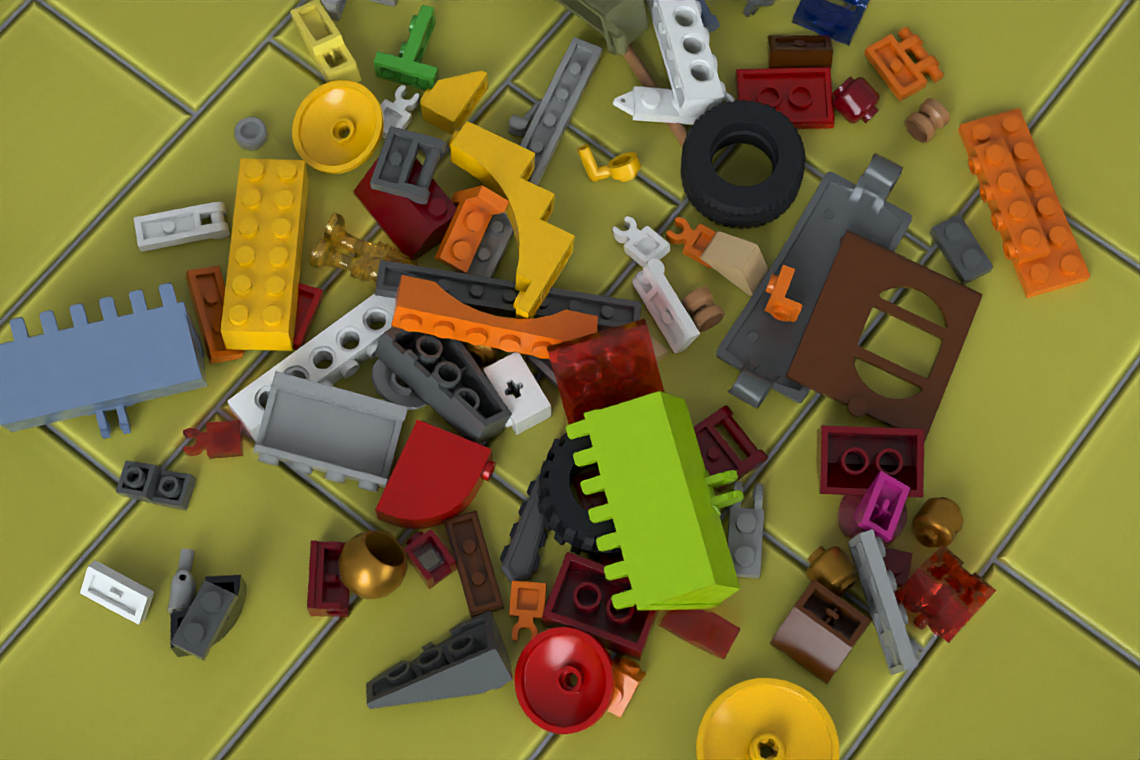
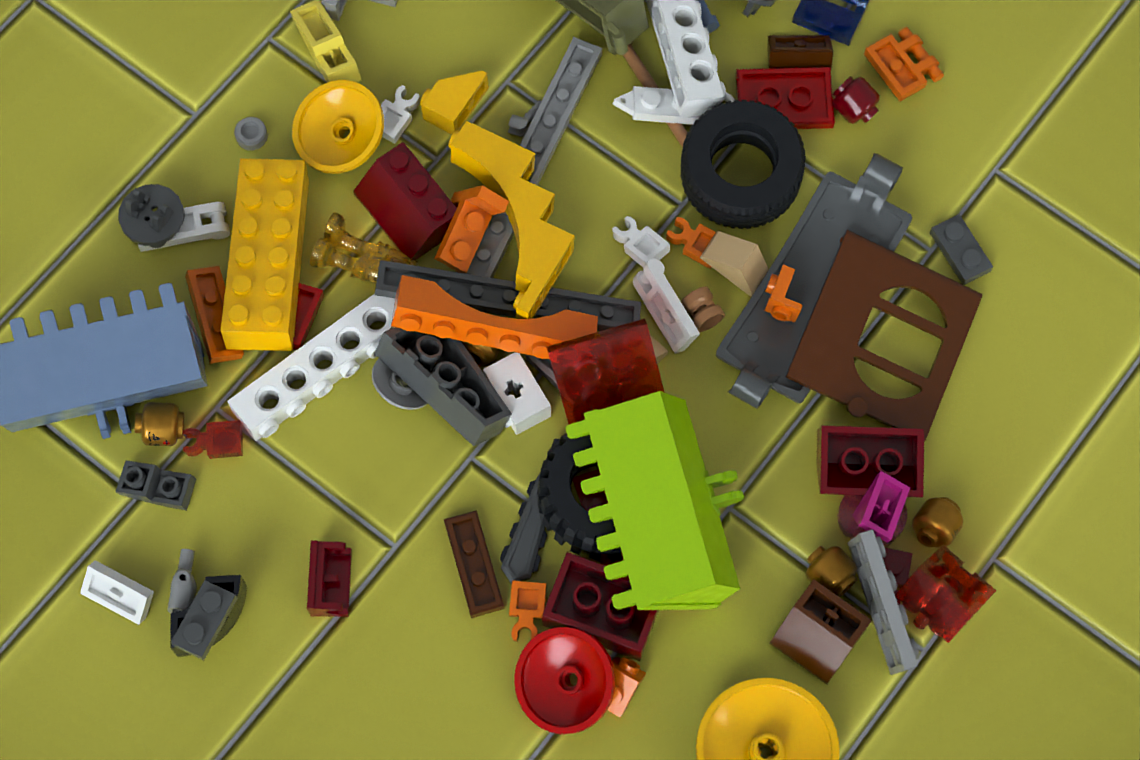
light grey panel [253,371,408,492] -> none
pearl gold helmet [338,531,407,599] -> none
dark grey wedge [366,610,513,709] -> none
dark grey plate [370,126,447,204] -> none
bright green bracket [373,5,439,91] -> none
red brick [375,419,496,529] -> none
dark red window [403,529,457,589] -> none
yellow plate [577,144,642,182] -> none
clear red slope [659,609,740,659] -> none
dark red plate [693,405,769,492] -> none
light grey hinge [727,482,764,579] -> none
medium nougat wheel [905,98,950,143] -> none
orange plate [958,108,1090,298] -> none
none -> dark grey plate [118,184,185,248]
none -> pearl gold head [135,402,184,446]

